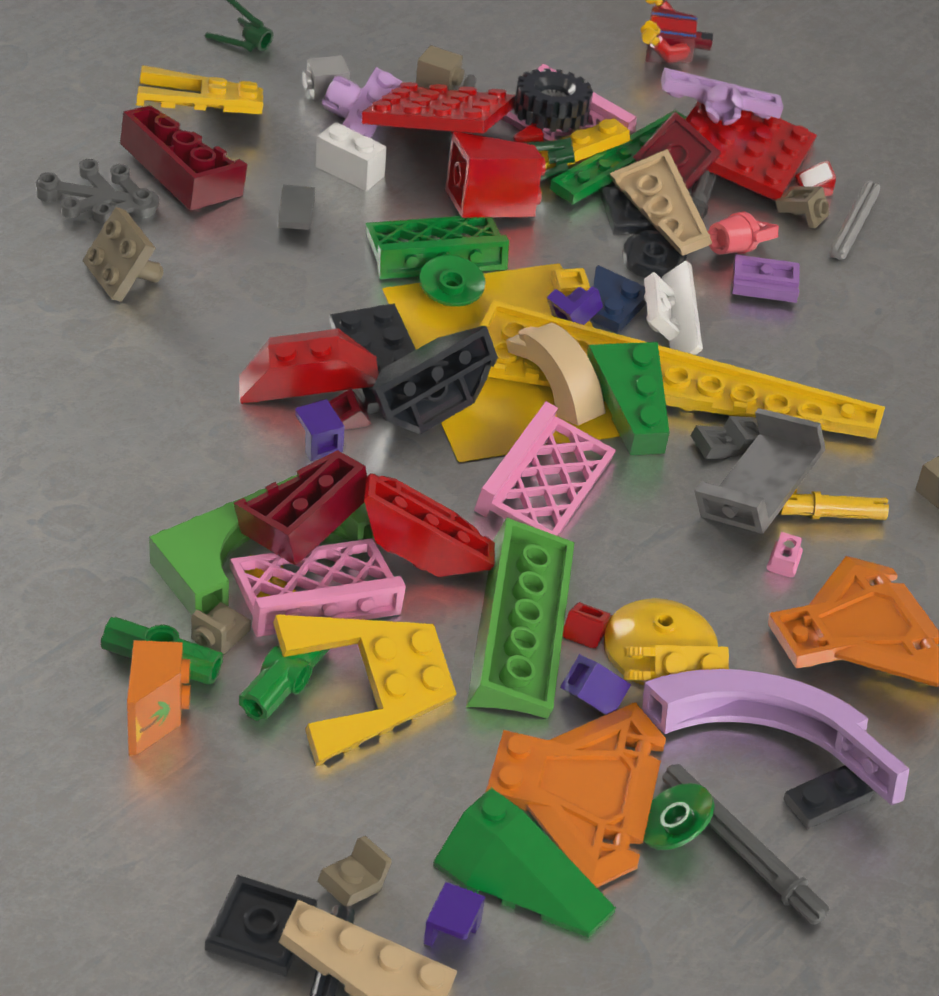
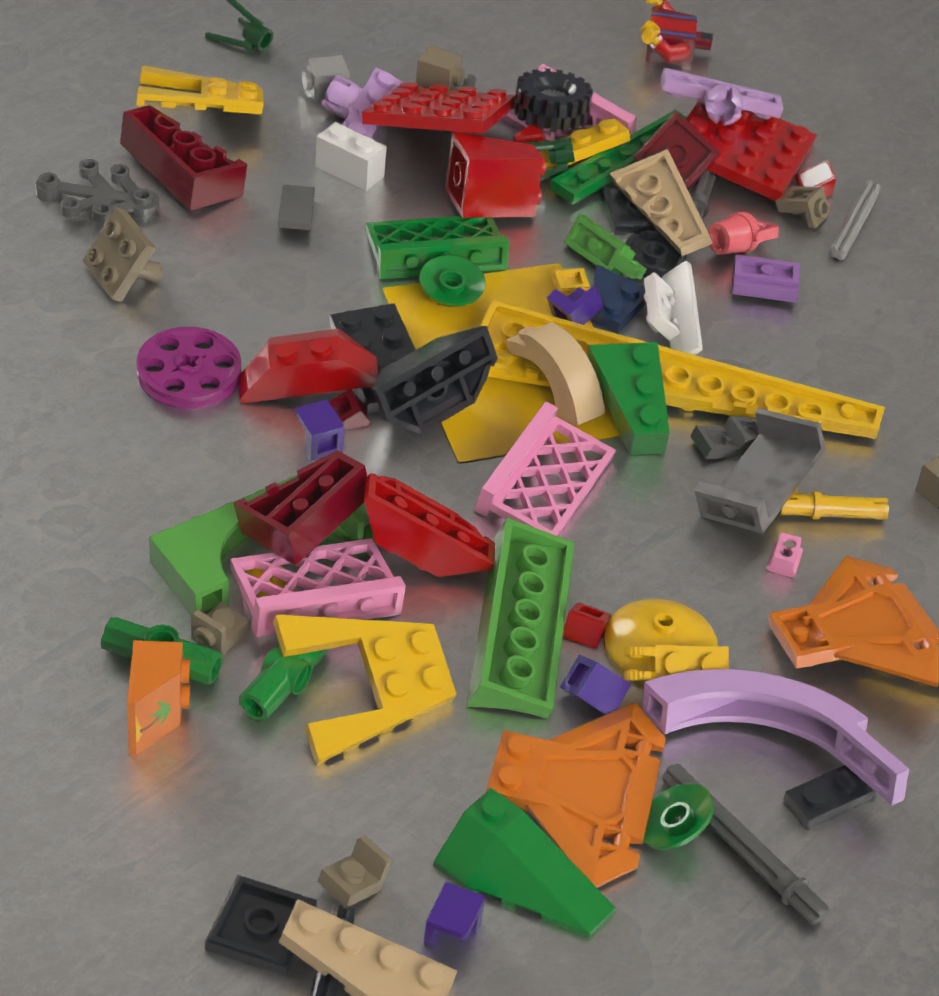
none -> magenta wedge [136,327,241,409]
none -> bright green hinge [564,214,647,280]

